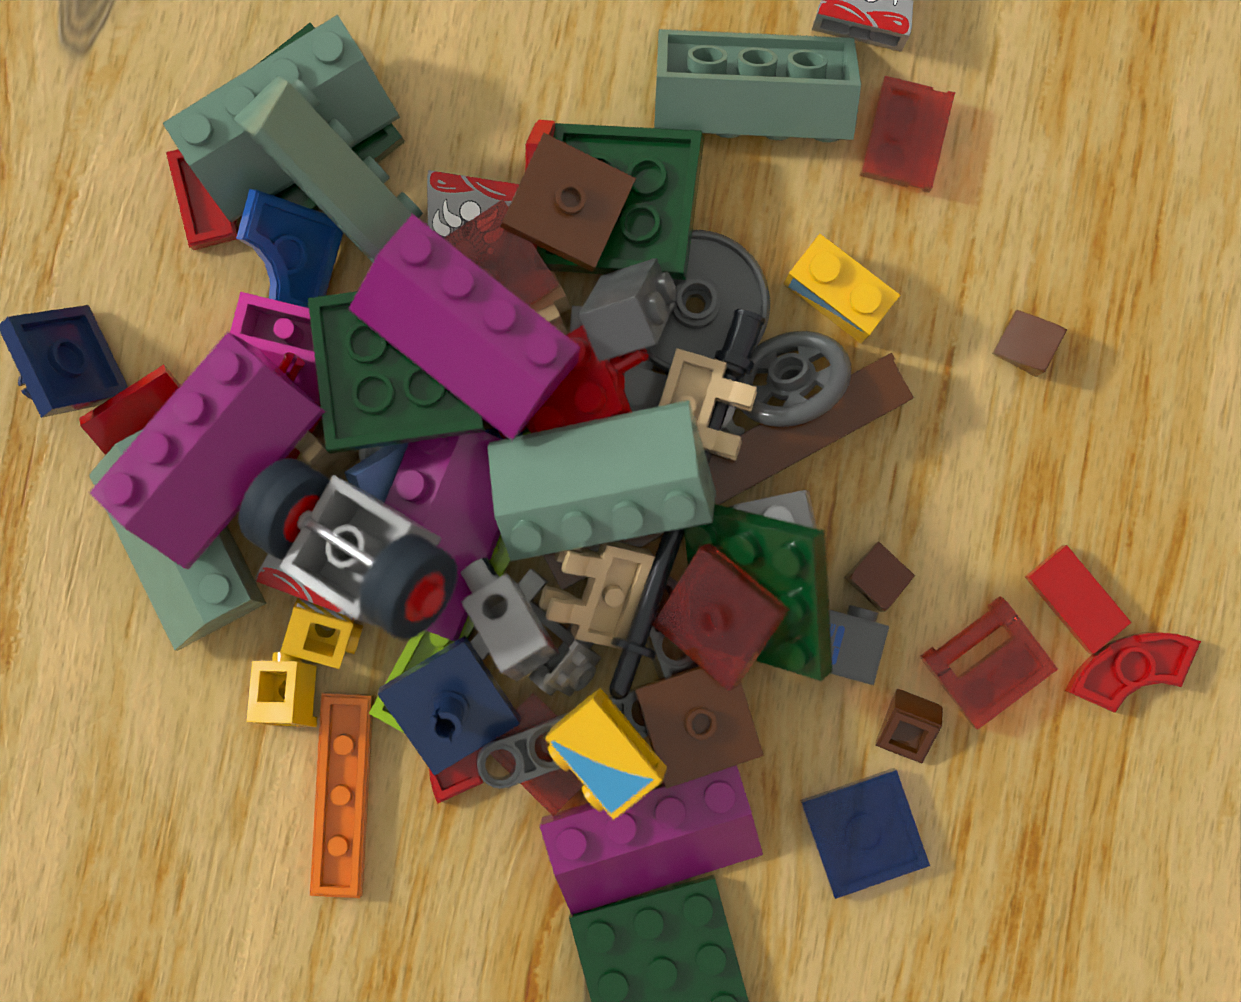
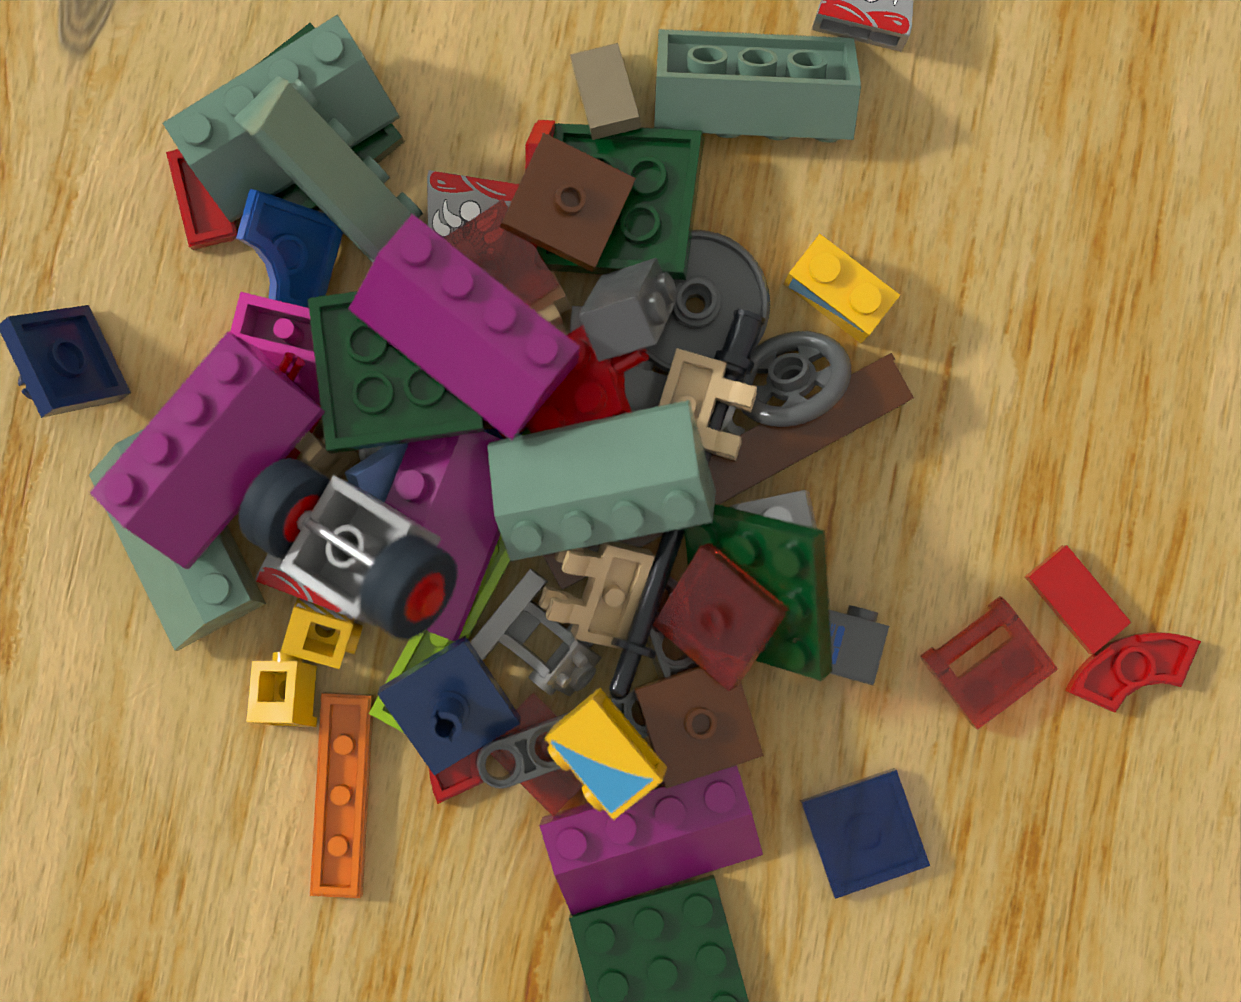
red tile [79,365,181,455] -> none
light grey torso [461,558,561,681] -> none
reddish brown slope [844,541,915,612] -> none
clear red plate [859,76,955,193] -> none
reddish brown slope [875,689,943,764] -> none
reddish brown slope [992,310,1067,377] -> none
none -> dark tan tile [570,43,641,140]

